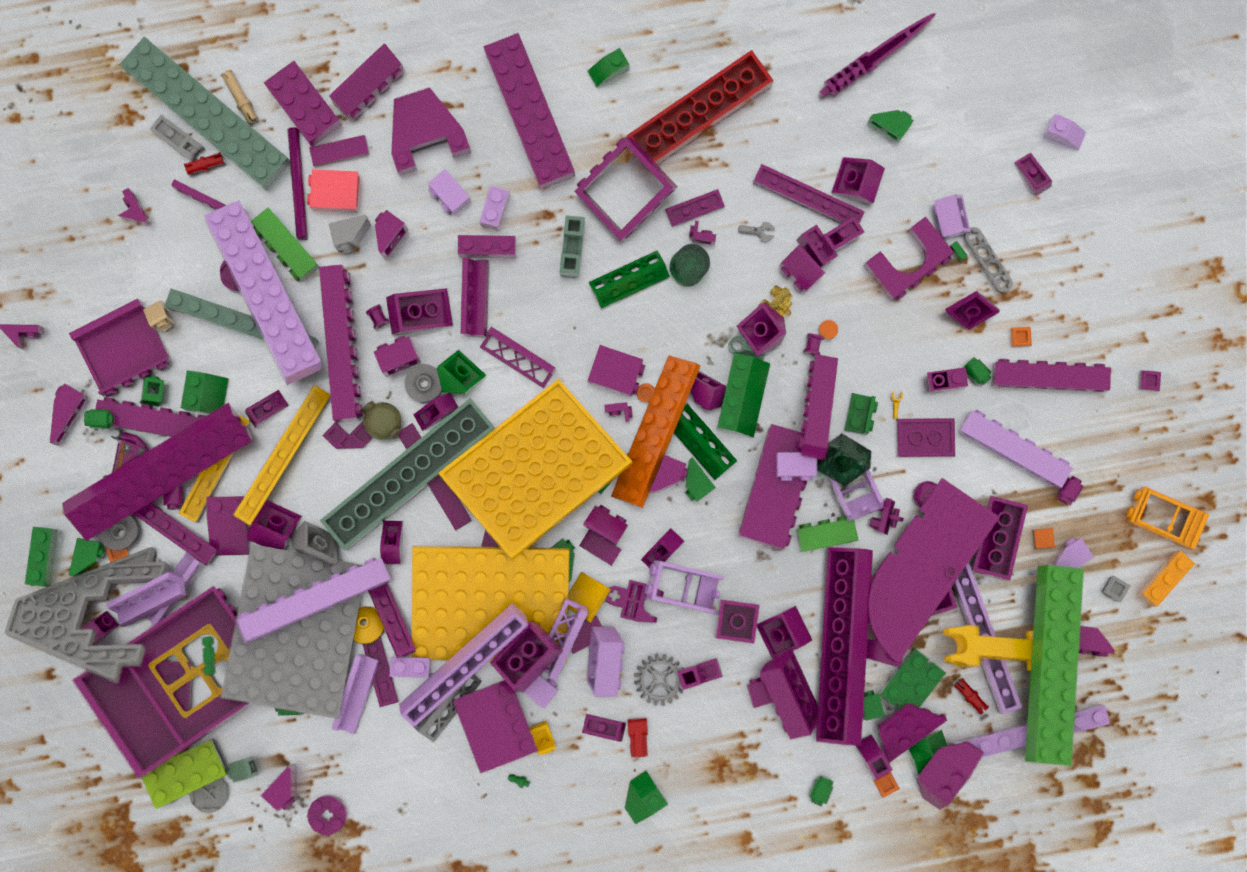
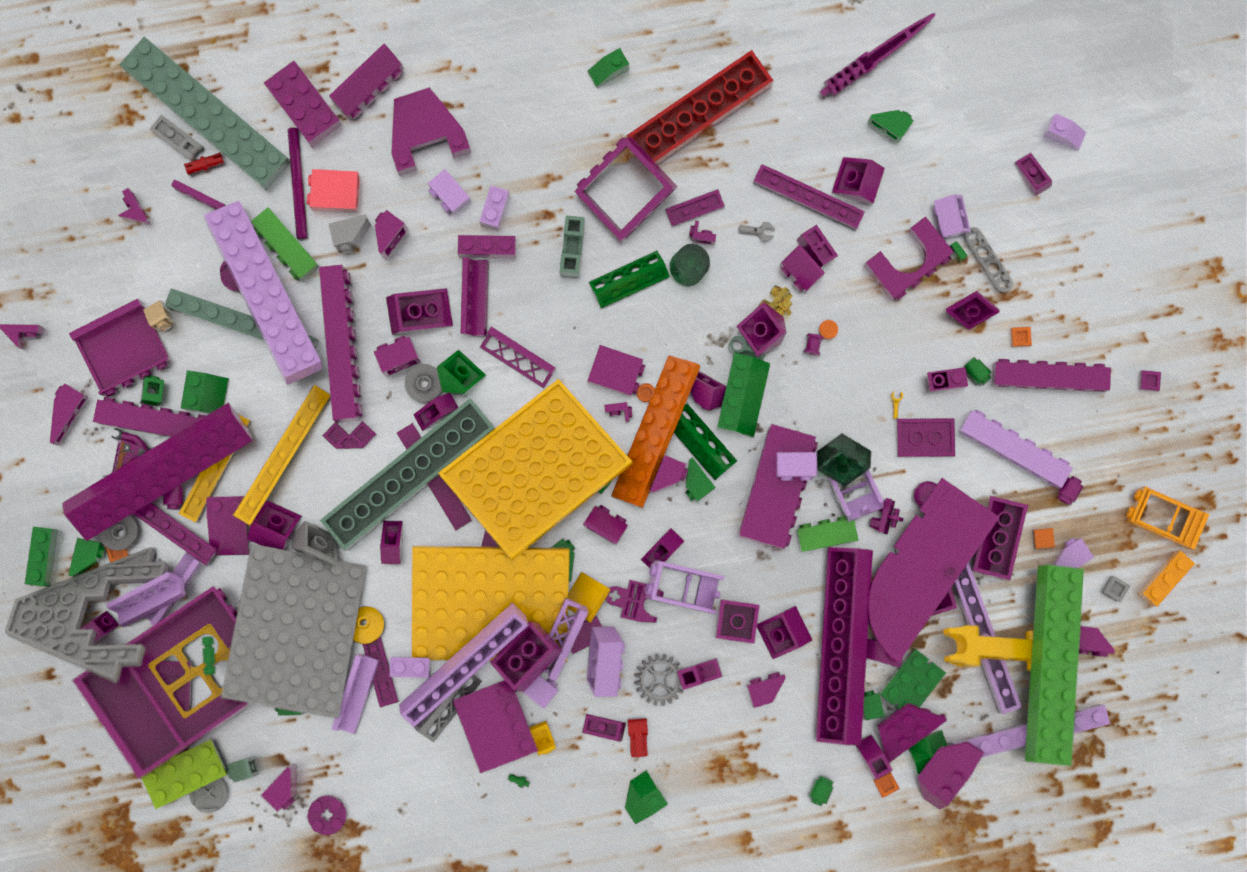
green brick [84,409,114,429] -> none
tan pin [221,69,258,124] -> none
lavender brick [235,557,391,644] -> none
magenta slope [245,390,289,428] -> none
magenta tile [309,135,369,167] -> none
olive brick [362,401,402,440] -> none
magenta bush [366,304,389,329] -> none
magenta plate [368,583,416,658] -> none
magenta brick [483,33,575,190] -> none
magenta slope [579,530,622,566] -> none
magenta slope [760,649,818,739] -> none
magenta brick [798,354,838,460] -> none
magenta slope [823,216,865,252] -> none
green bracket [844,393,878,435] -> none
red pin [954,678,989,715] -> none

